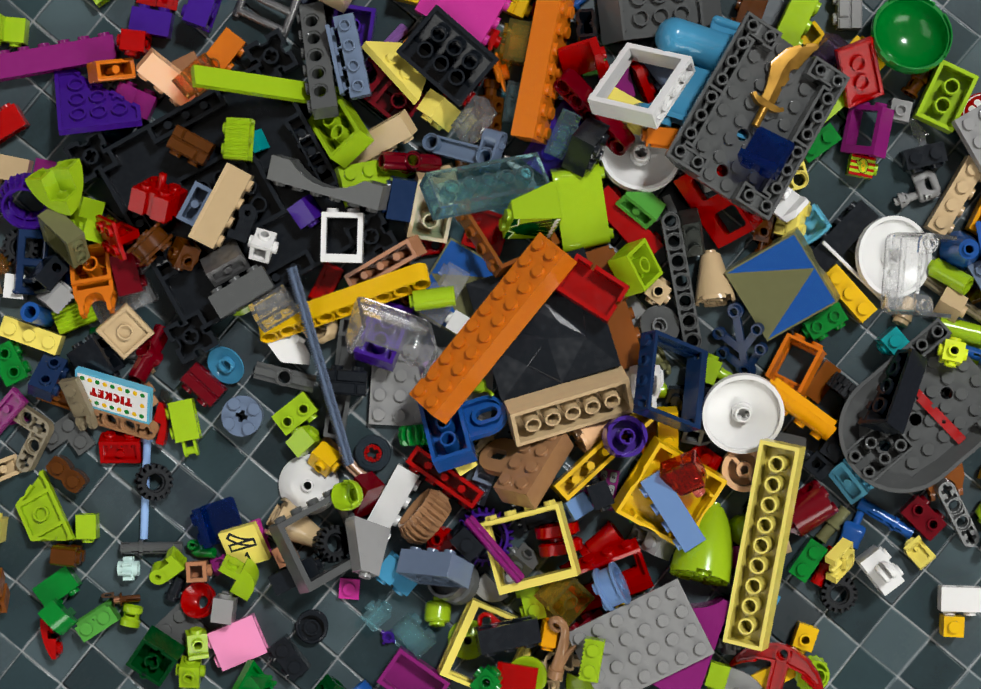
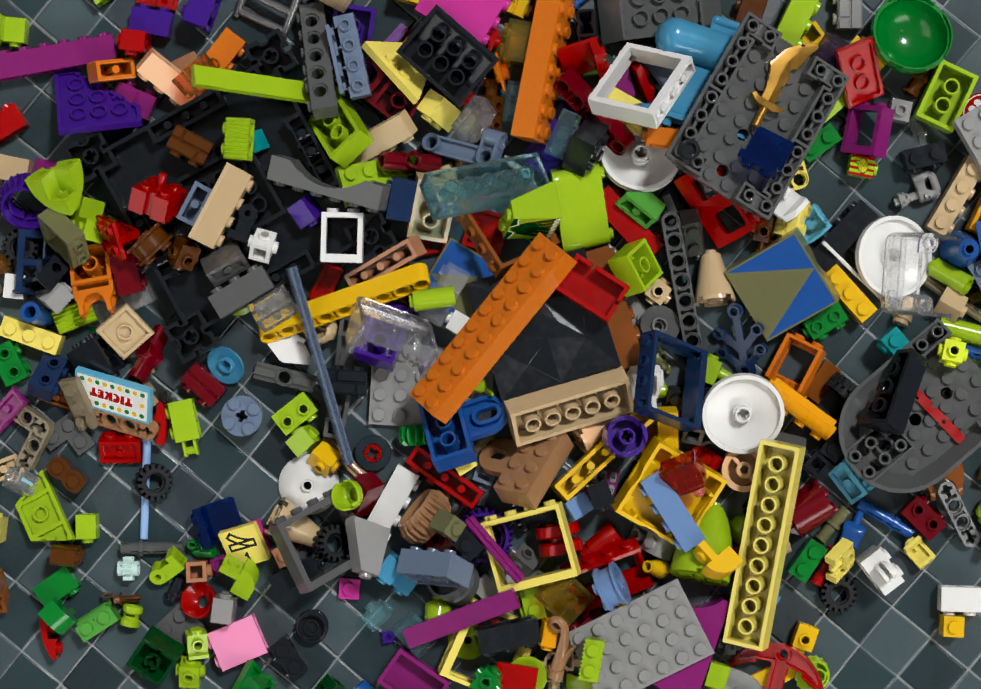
none -> clear brick [2,467,39,496]
none -> magenta tile [402,587,521,649]
none -> olive brick [429,508,467,542]
none -> yellow cone [642,558,670,579]
none -> black tile [677,139,700,160]
none -> yellow brick [693,540,743,579]

